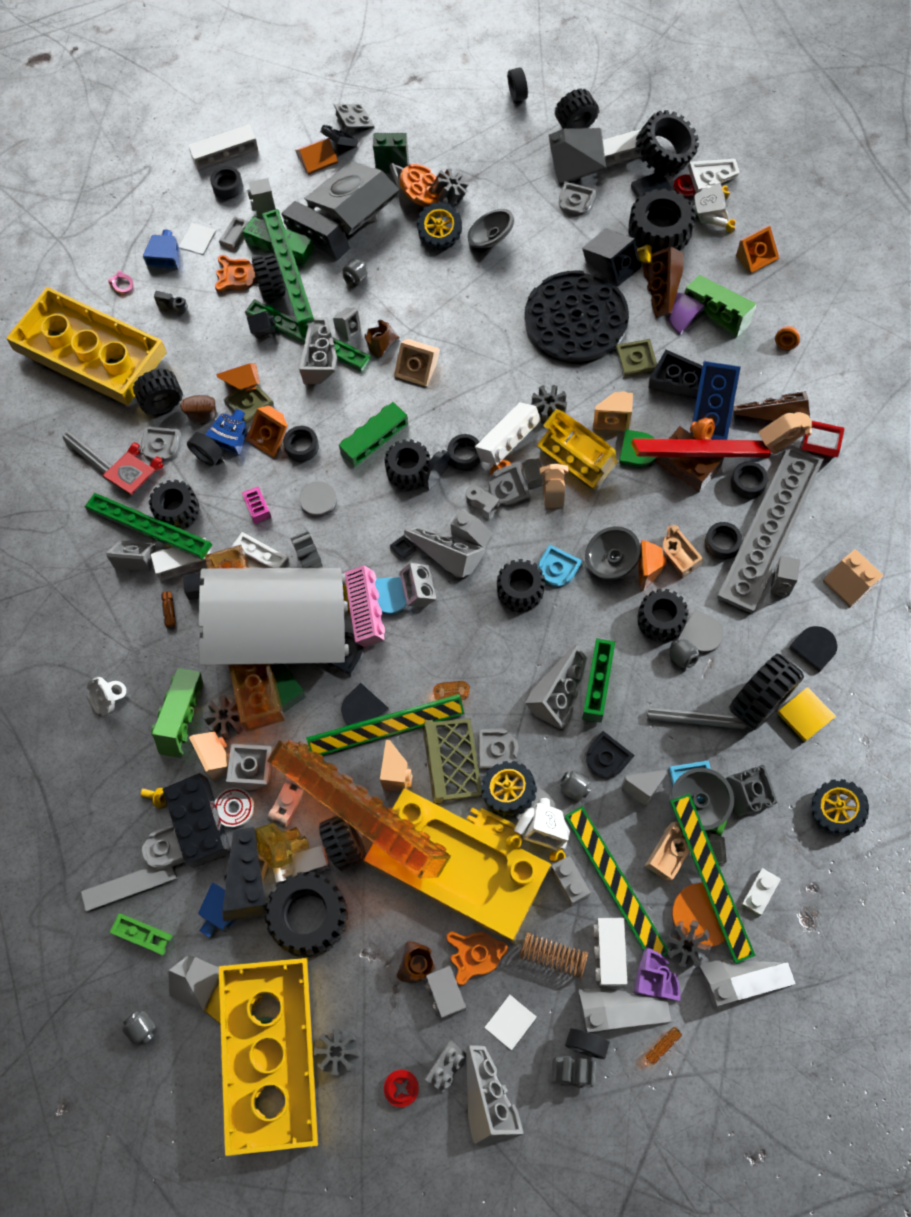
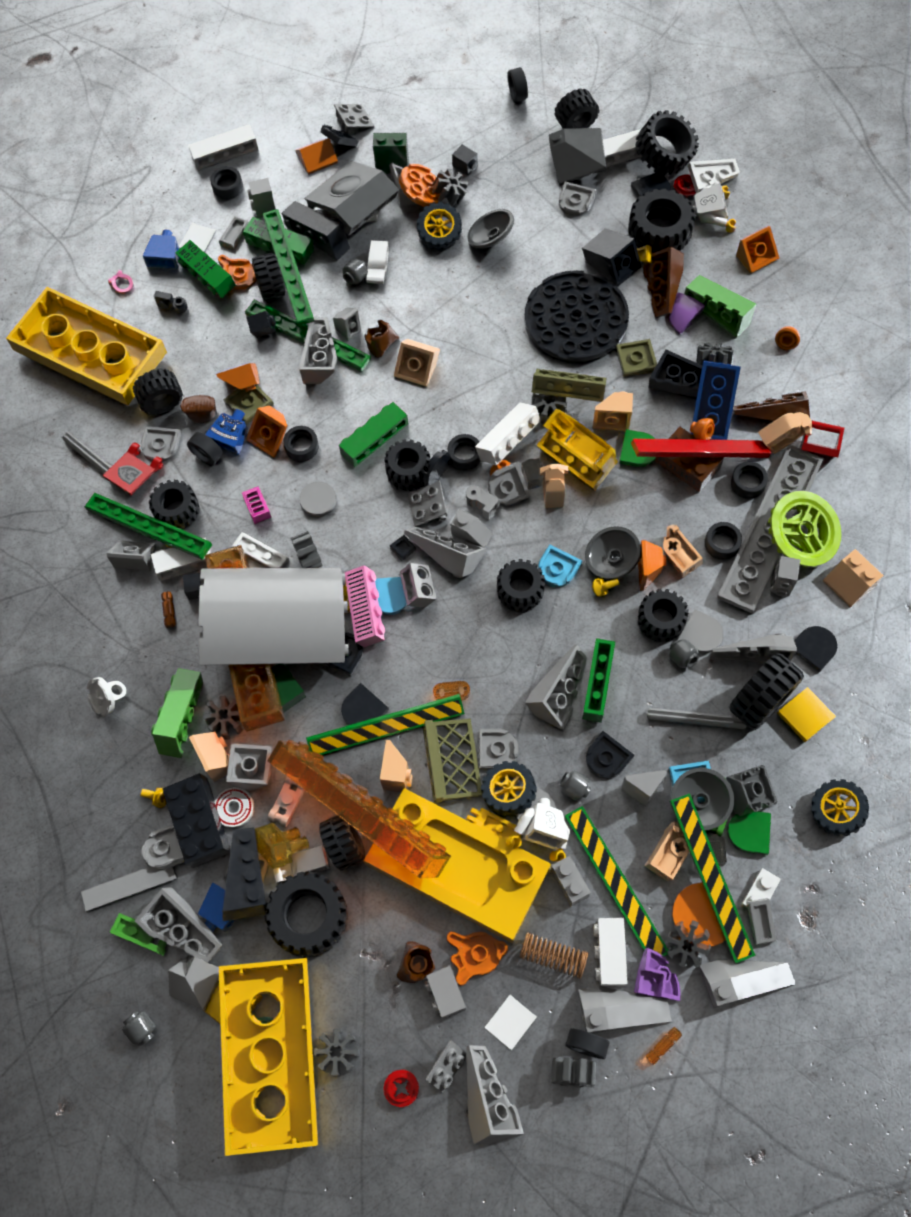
none -> light grey wedge [135,887,223,962]
none -> green brick [175,240,236,299]
none -> white piece [366,240,389,284]
none -> light grey hinge [408,481,447,527]
none -> black brick [452,144,478,175]
none -> olive fence [531,369,607,402]
none -> yellow plate [592,578,620,597]
none -> dark grey gear [696,343,734,365]
none -> light grey wedge [710,633,797,663]
none -> green tile [727,811,771,855]
none -> light grey tile [746,898,776,945]
none -> lime gear [768,491,842,568]

